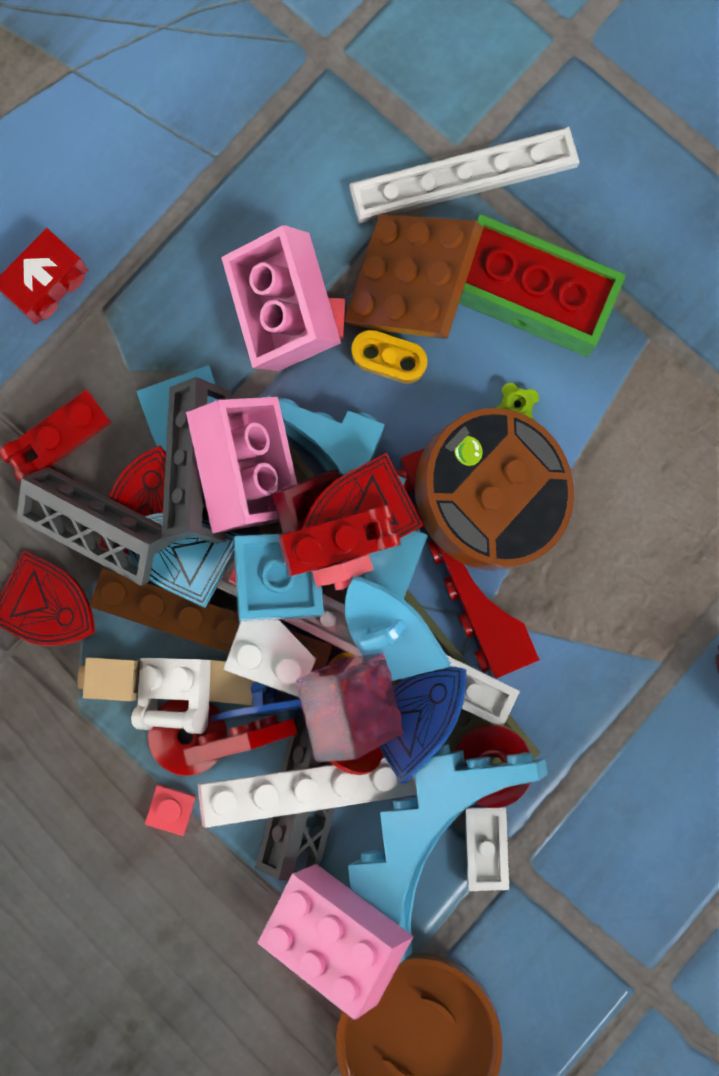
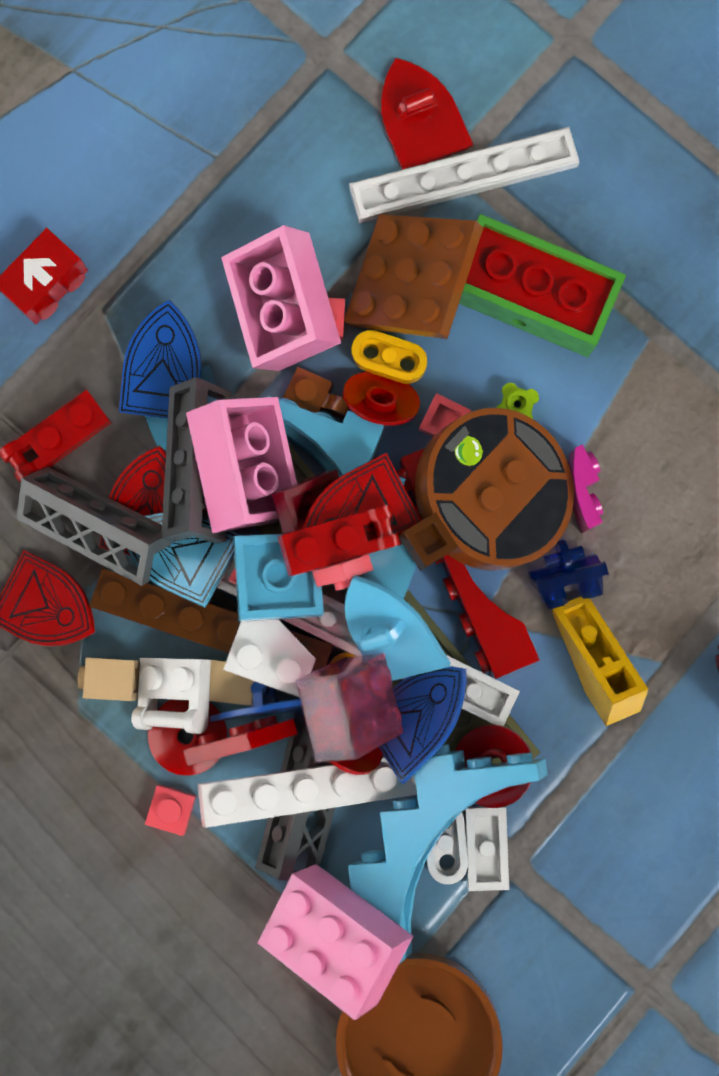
none -> blue shield [119,300,202,419]
none -> dark orange plate [283,367,351,420]
none -> red dish [343,372,420,425]
none -> red shield [381,58,474,170]
none -> reddish brown plate [399,512,458,571]
none -> coral plate [418,393,471,437]
none -> white plate [426,813,468,884]
none -> clear blue hips [528,539,609,609]
none -> yellow slope [552,594,649,726]
none -> dark pink slope [568,444,603,533]

